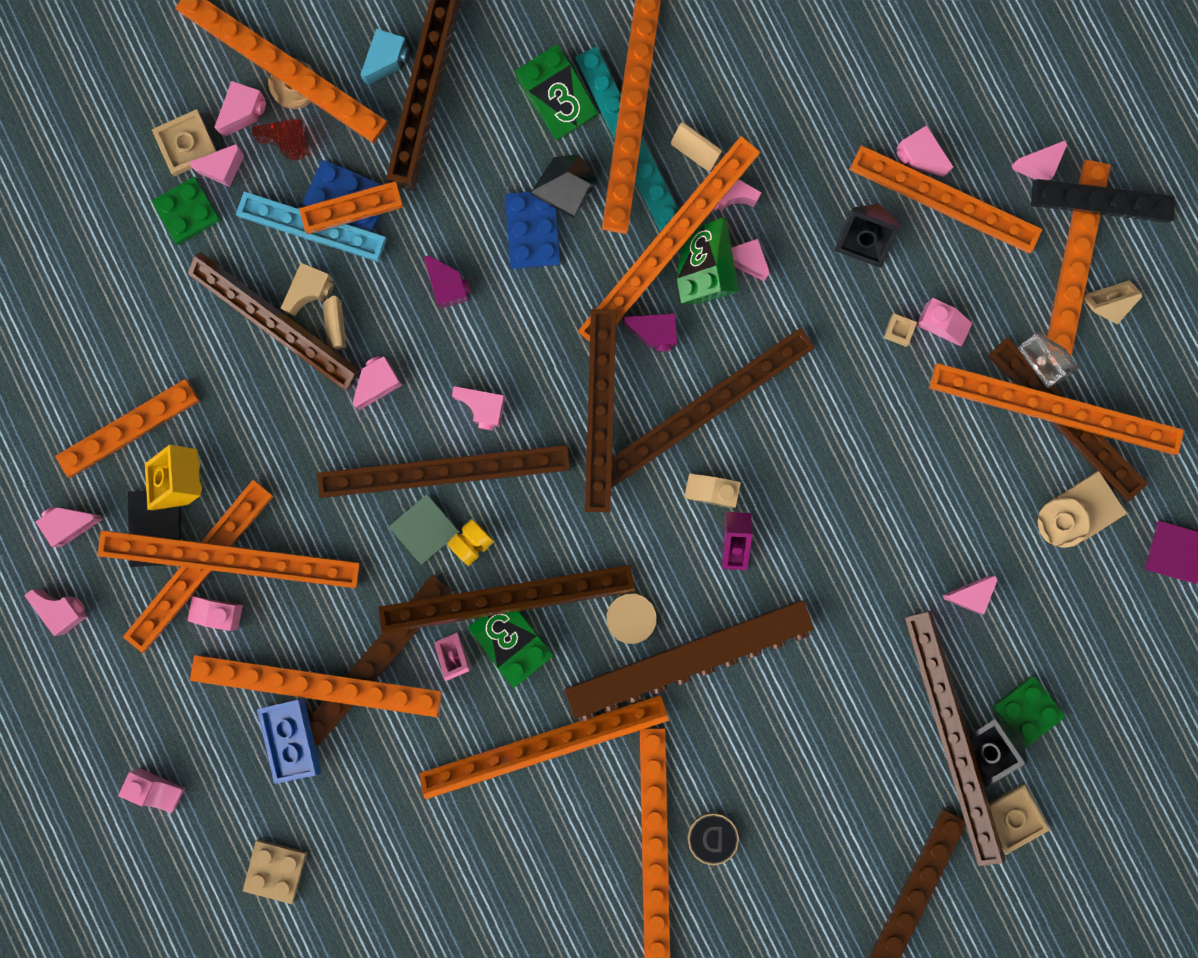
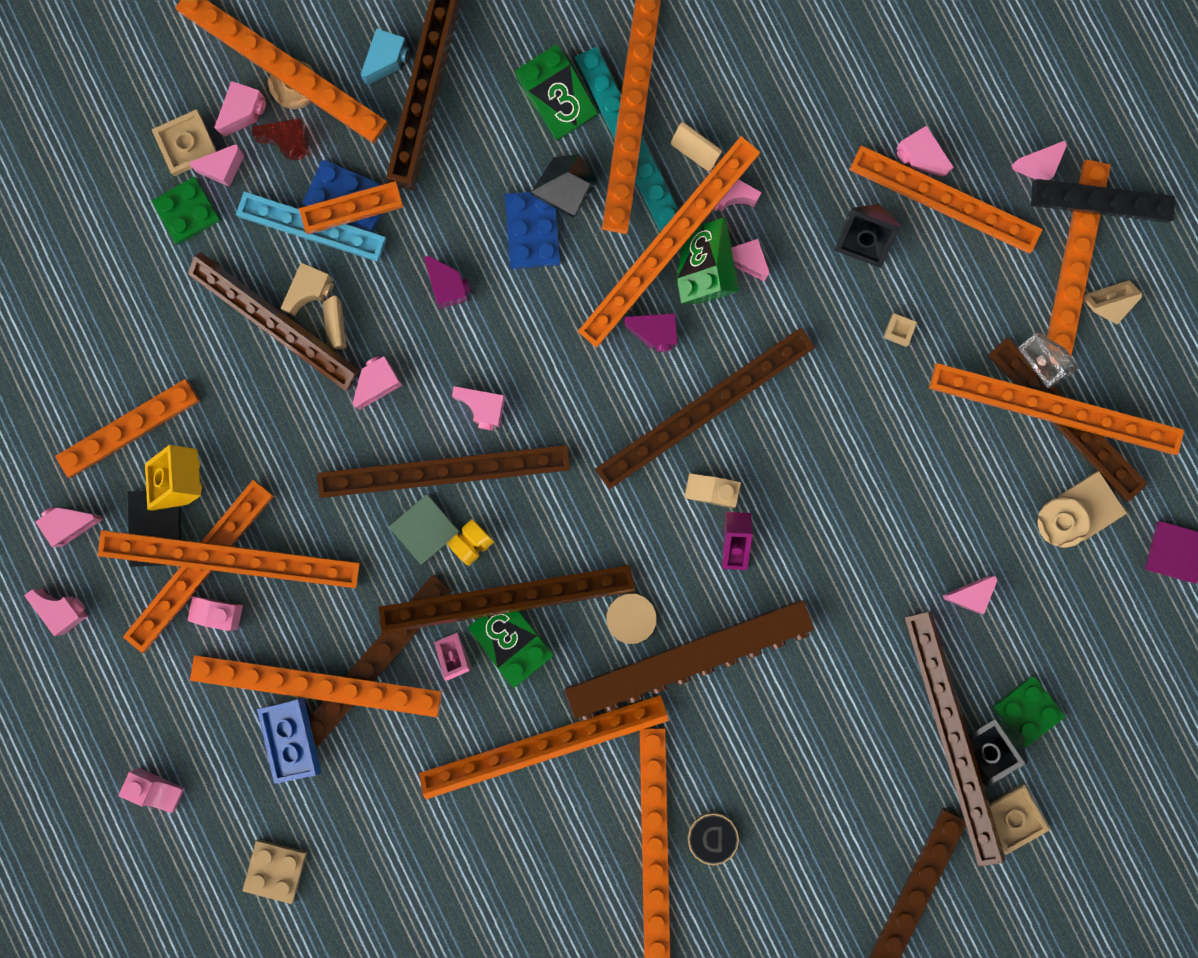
reddish brown plate [585,309,617,513] -> none
bright pink slope [916,298,972,346] -> none

